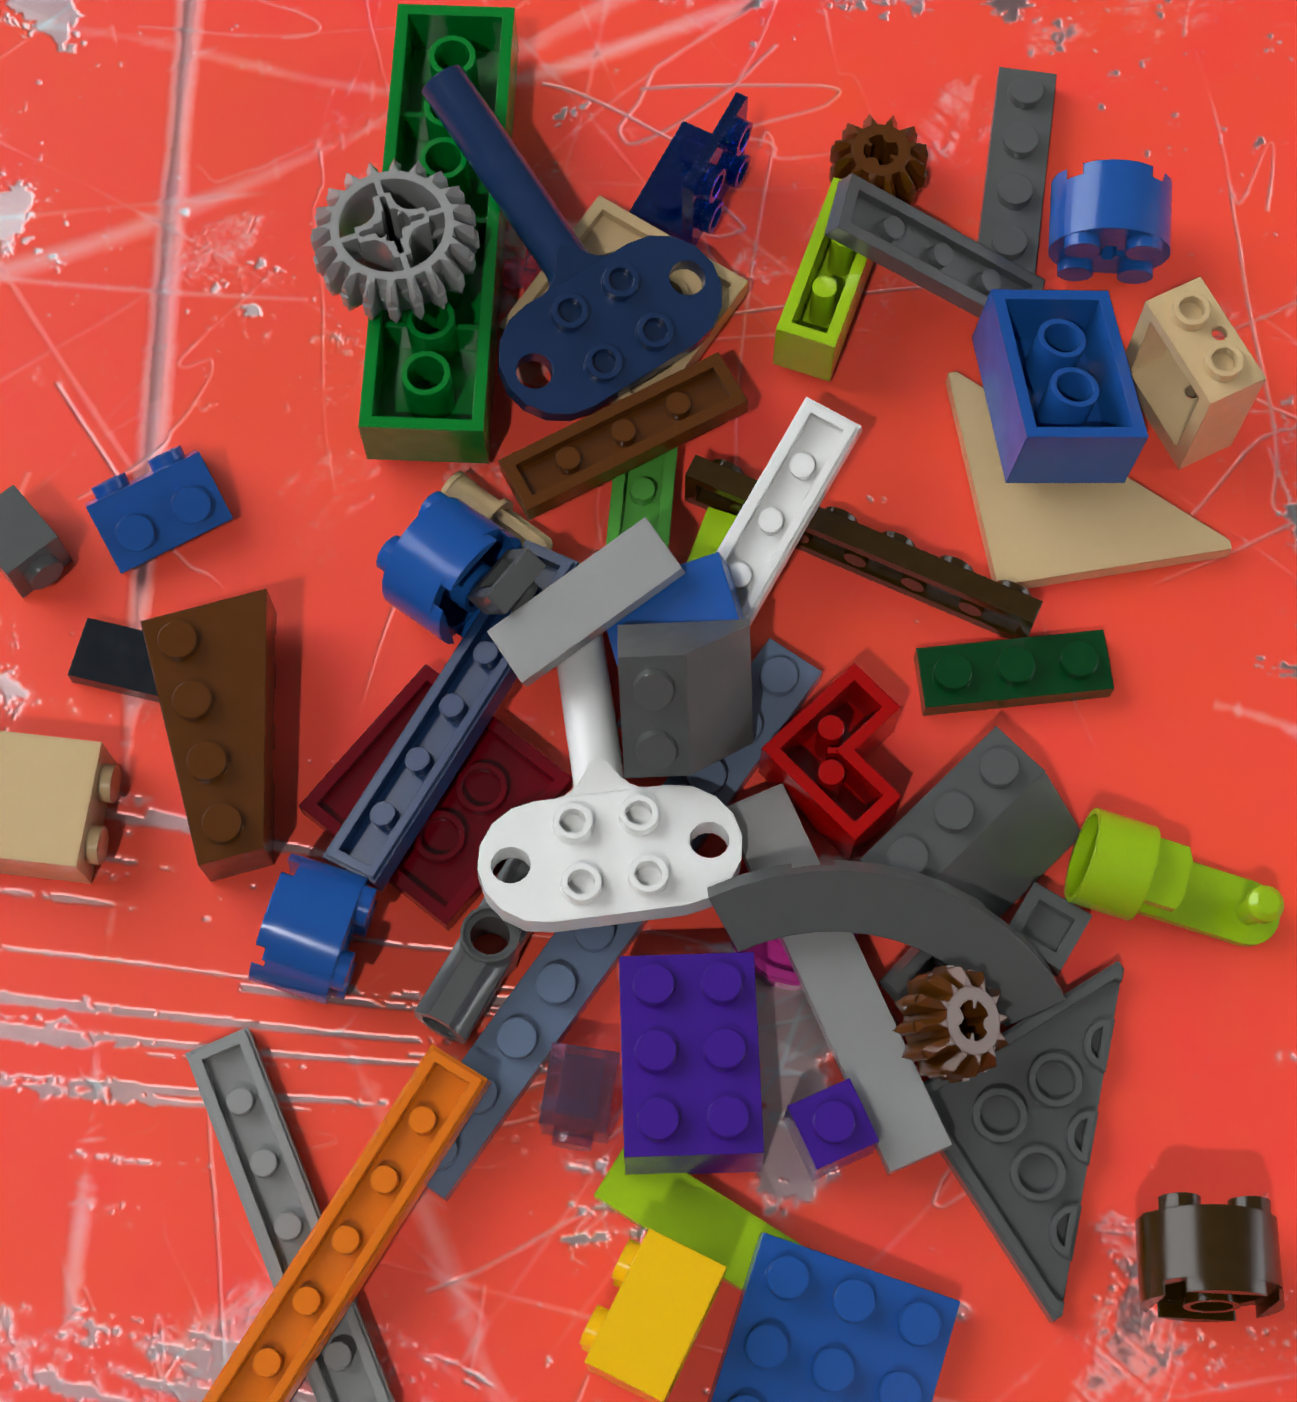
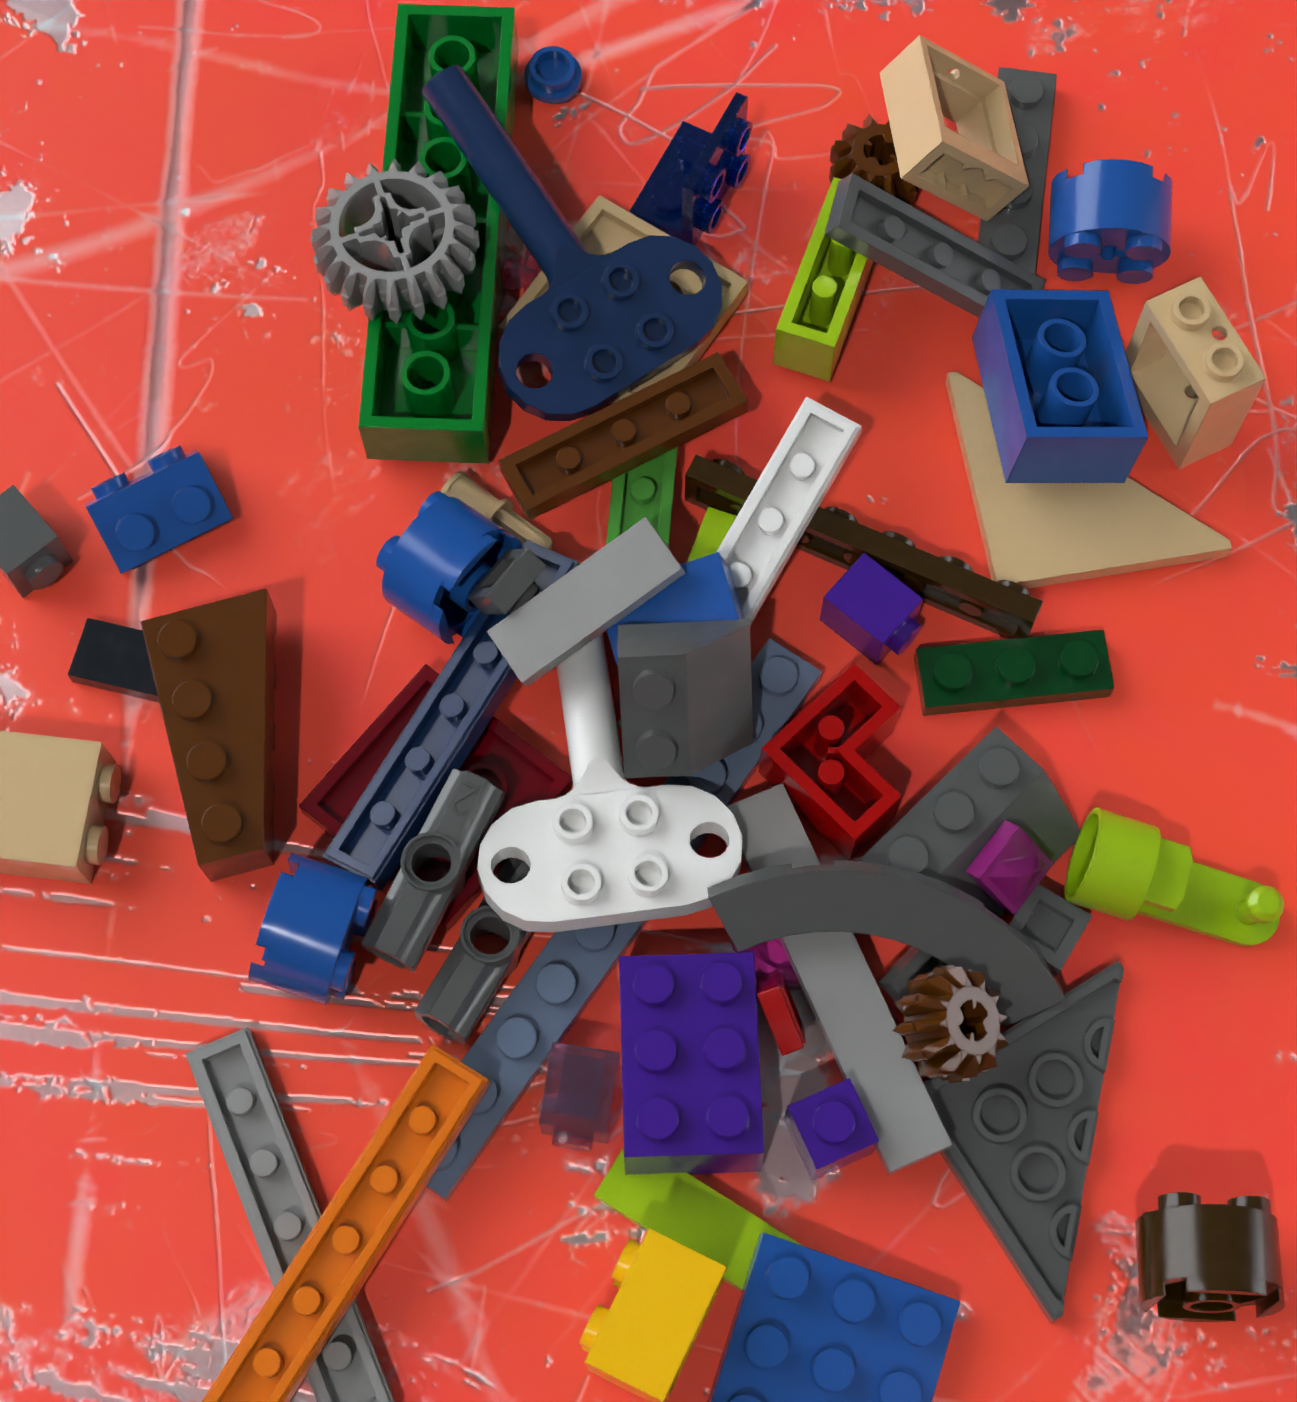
none -> dark grey piece [361,768,505,973]
none -> blue plate [524,46,582,104]
none -> red tile [756,969,806,1056]
none -> dark purple brick [820,553,923,666]
none -> tan window [879,35,1029,222]
none -> magenta tile [965,820,1054,915]

